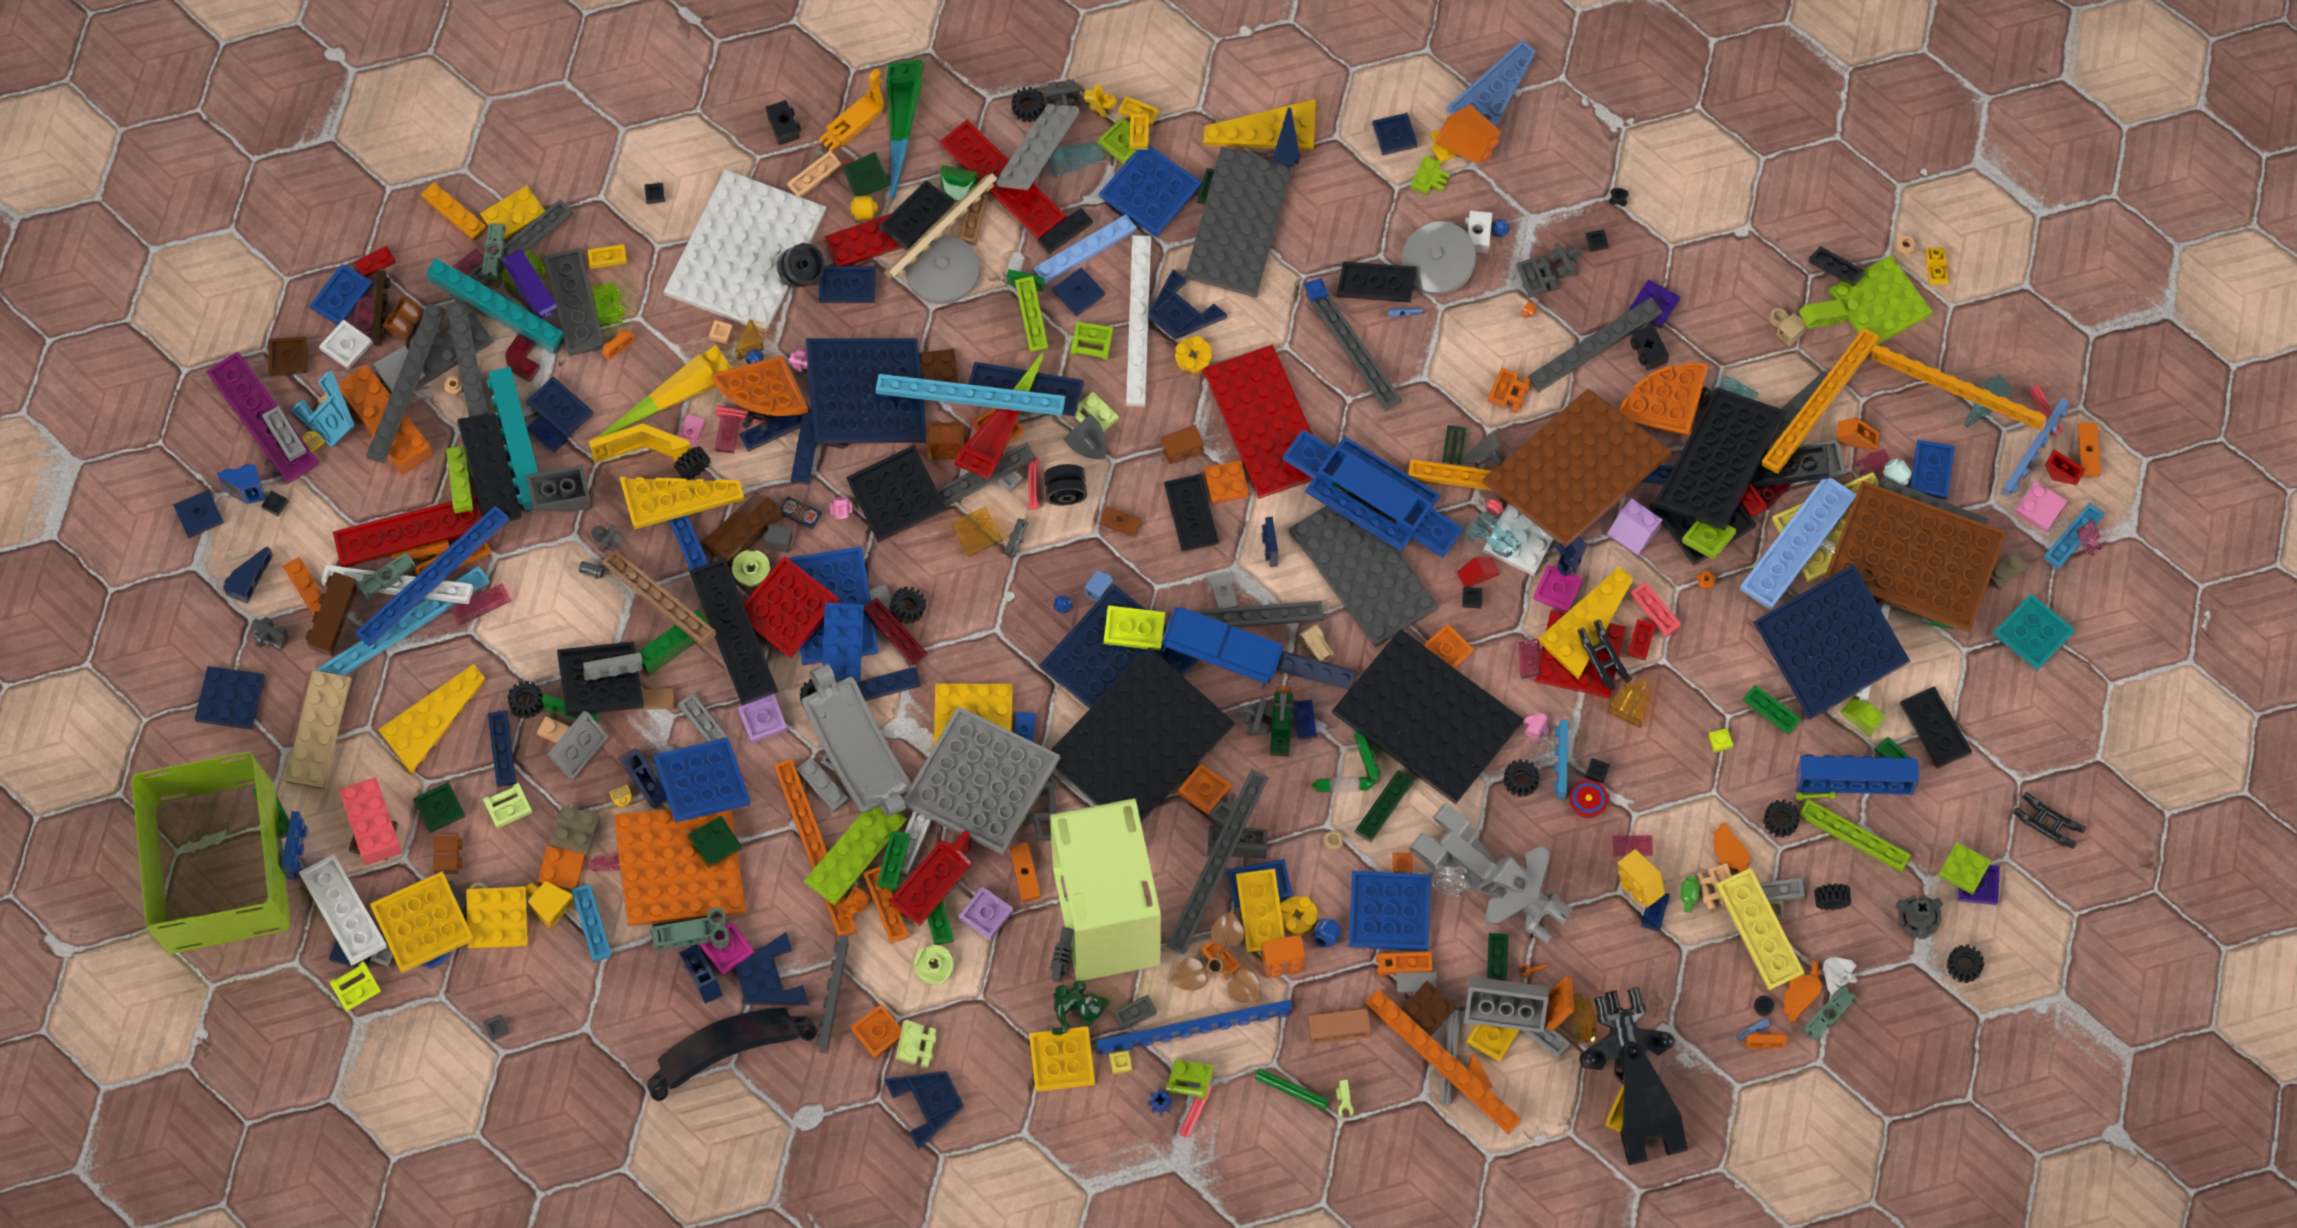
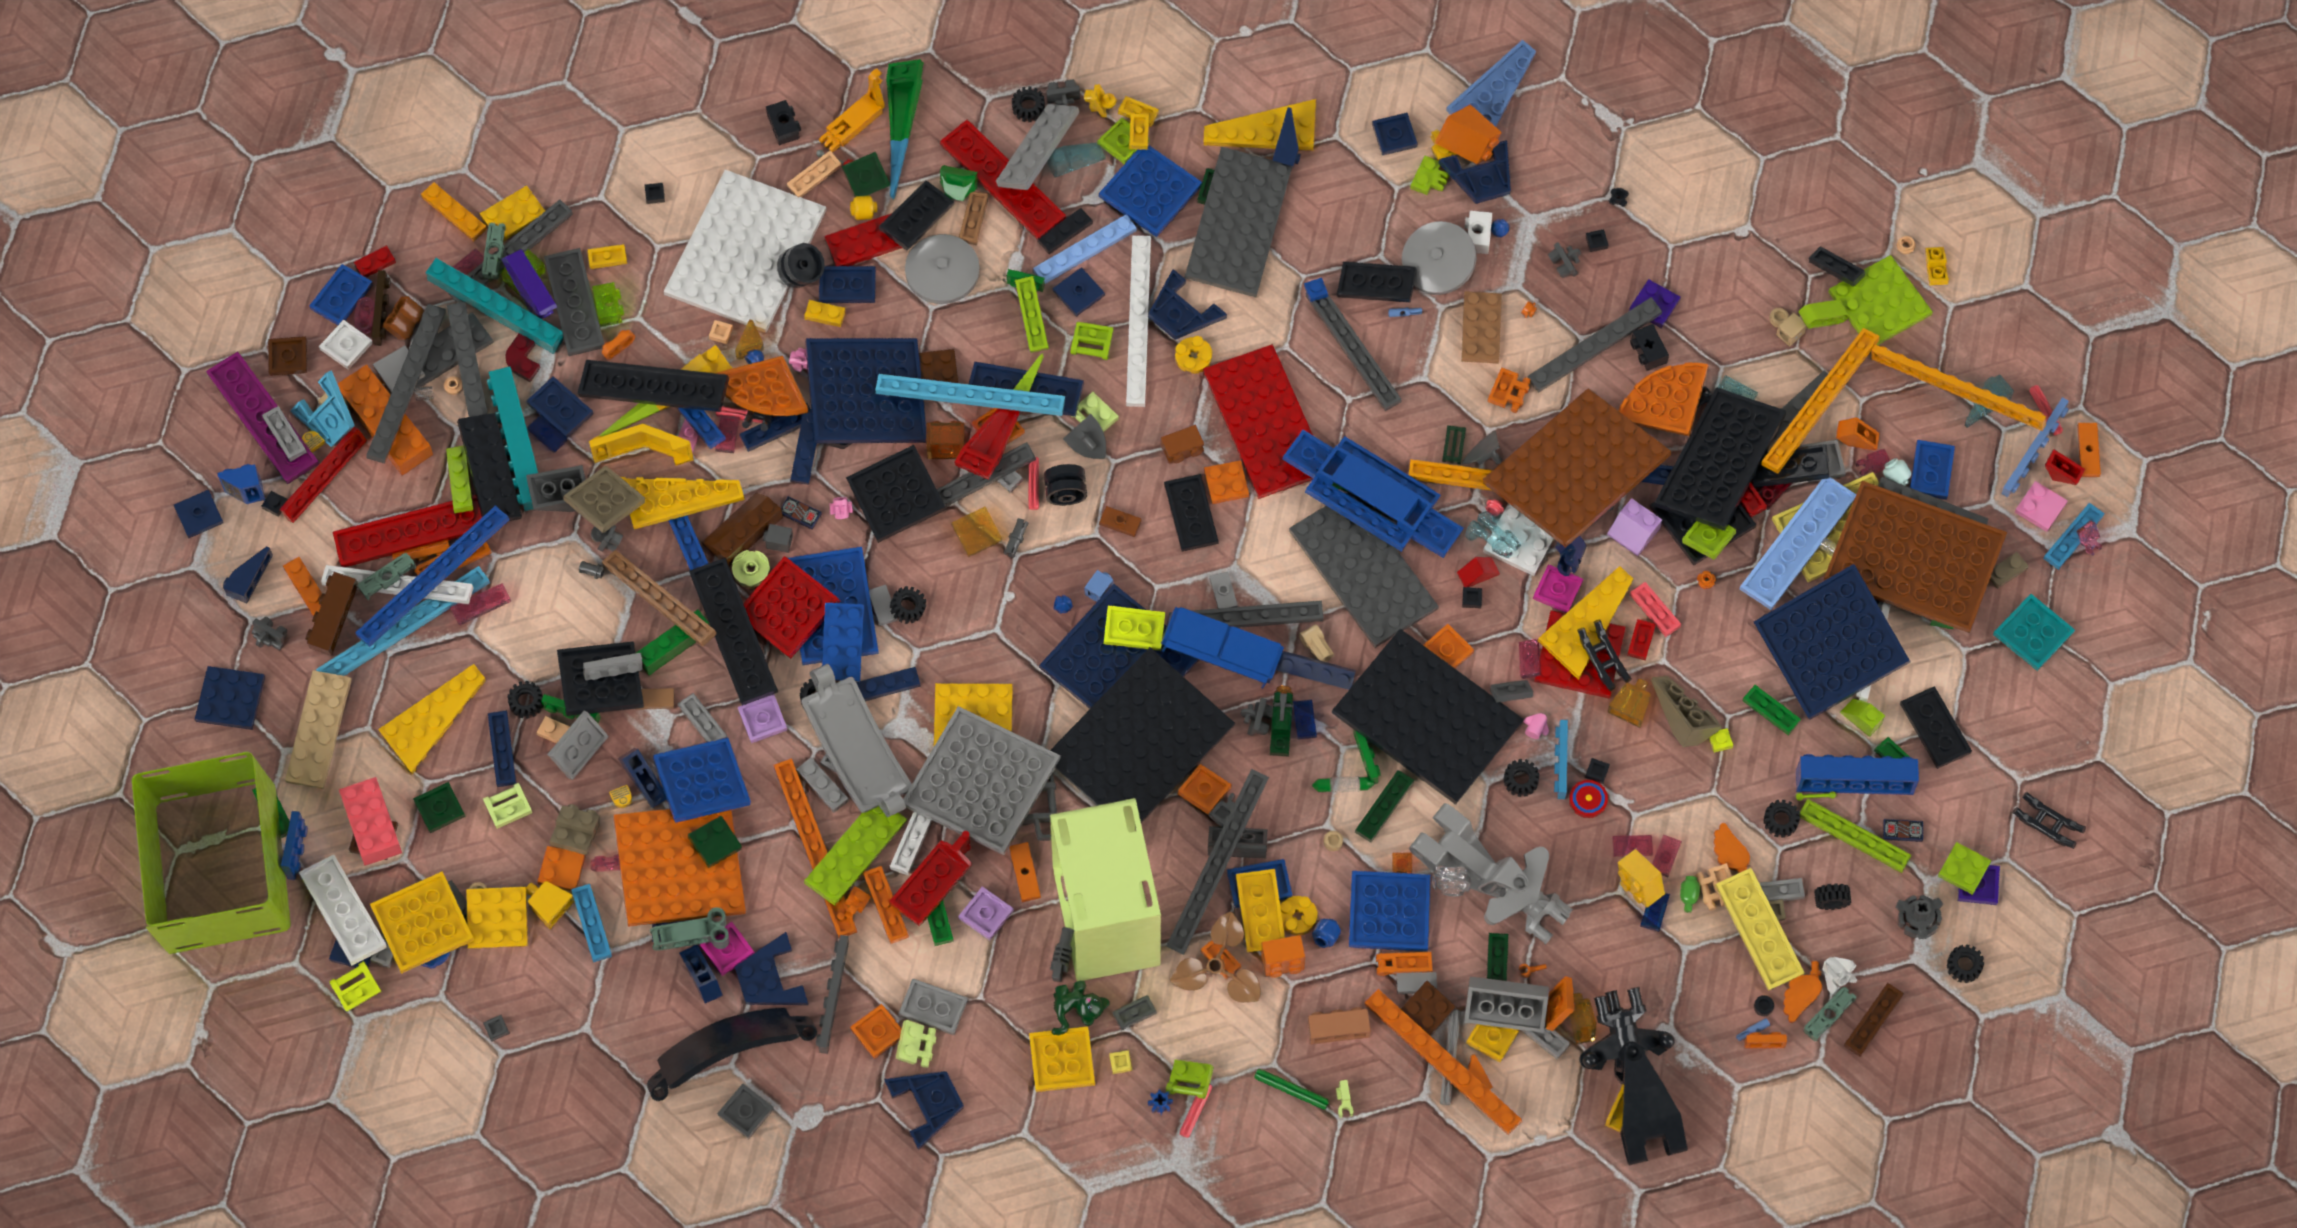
dark orange brick [433,833,463,874] -> none
black tyre [674,446,711,480] -> none
dark red tile [863,597,928,667] -> none
green plate [877,830,911,891] -> none
tan plate [884,173,997,278] -> none
yellowish green plate [914,945,954,985] -> none
blue plate [1014,711,1037,742] -> none
blue plate [1096,999,1292,1055] -> none
dark blue plate [1261,516,1278,567] -> none
dark grey plate [1516,255,1559,298] -> none
none -> red plate [279,427,367,523]
none -> dark tan plate [564,465,645,533]
none -> black plate [577,359,729,412]
none -> blue tile [678,407,726,449]
none -> dark grey plate [717,1084,774,1140]
none -> yellow plate [804,300,845,327]
none -> light grey tile [898,979,968,1035]
none -> dark blue wing [1438,140,1511,204]
none -> medium nougat plate [1461,291,1502,364]
none -> dark grey plate [1490,680,1534,703]
none -> dark tan wedge [1651,676,1722,747]
none -> clear pink plate [1652,834,1682,878]
none -> reddish brown plate [1844,983,1904,1057]
none -> tile [1883,819,1923,842]

